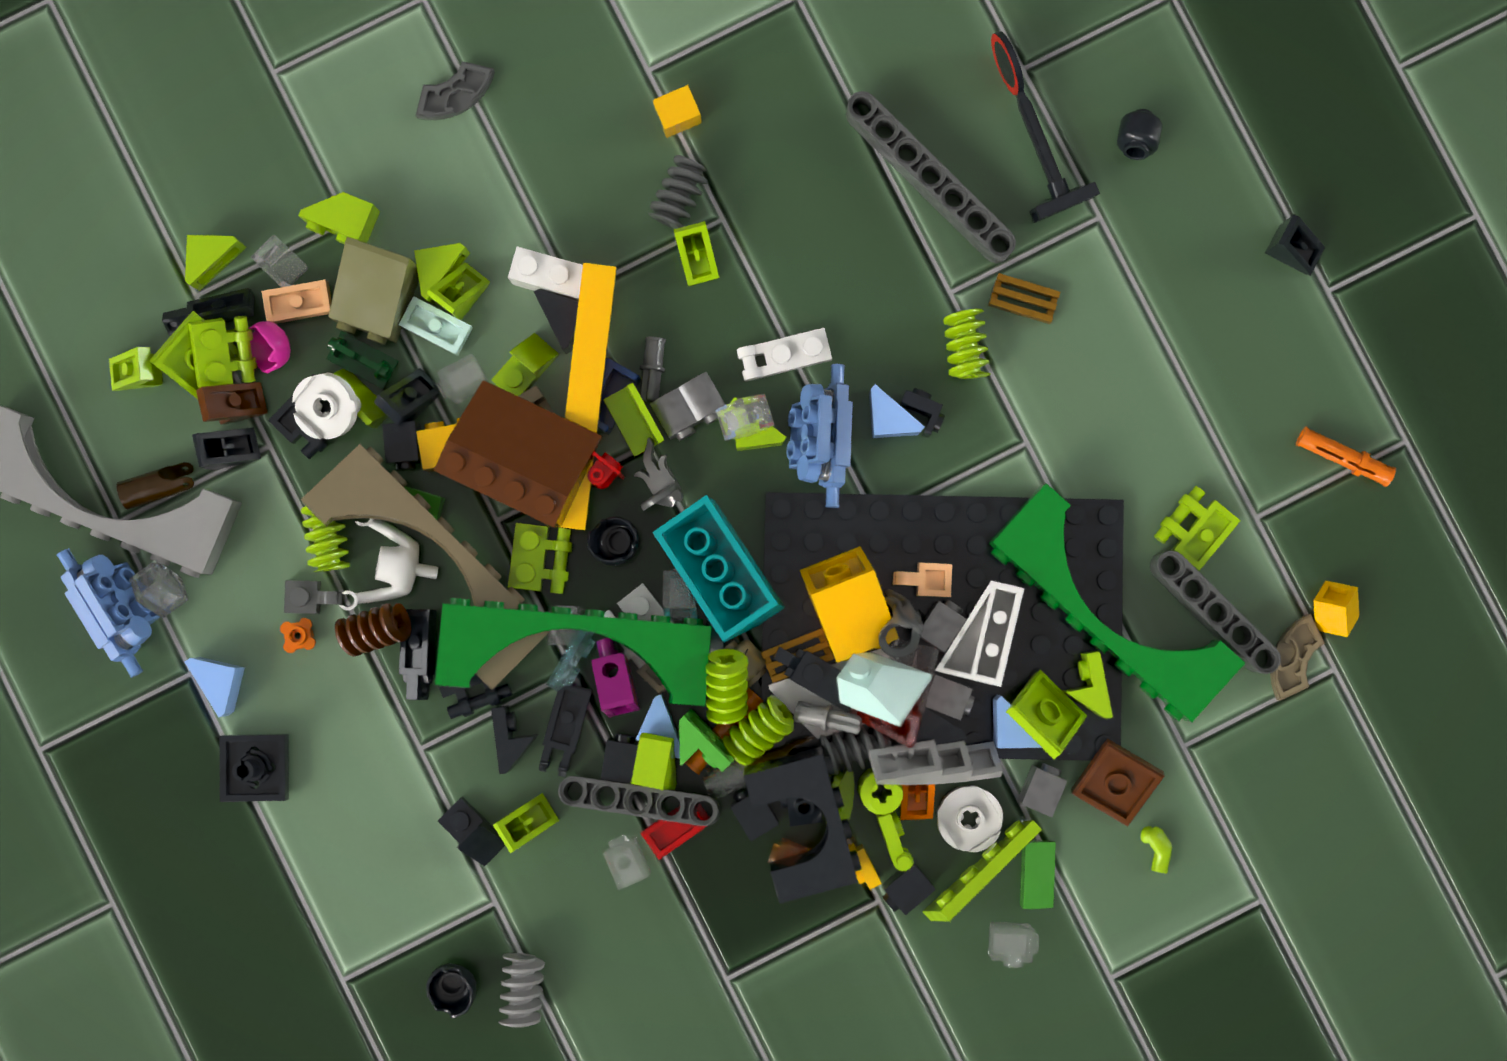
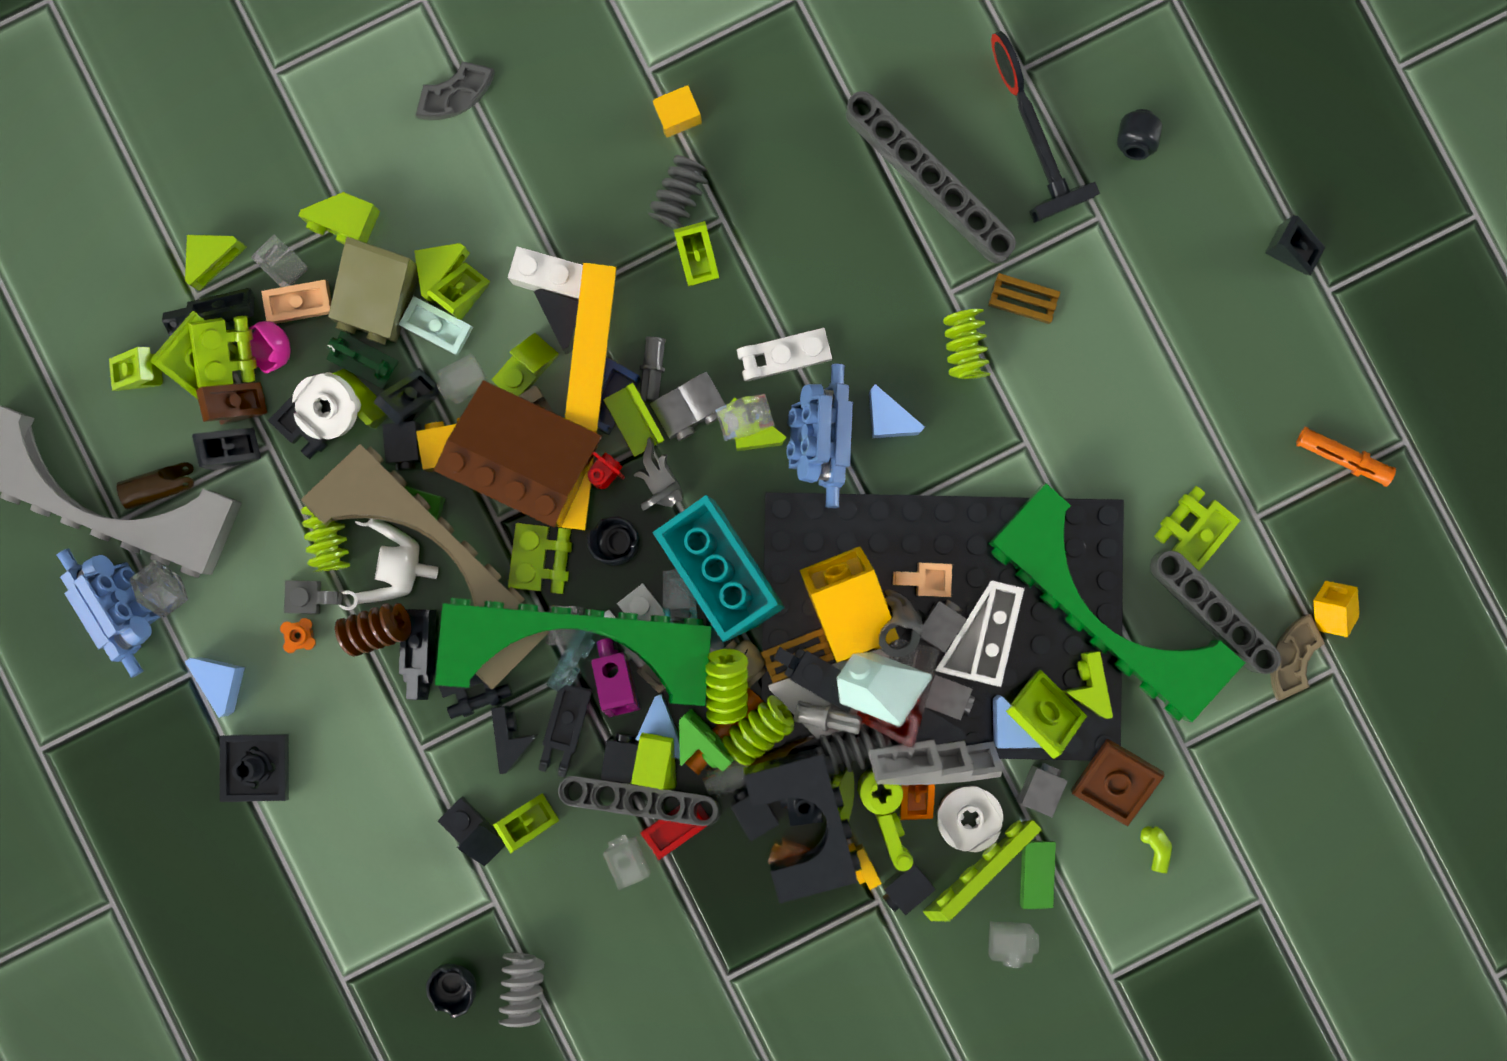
black bracket [900,388,945,438] -> none

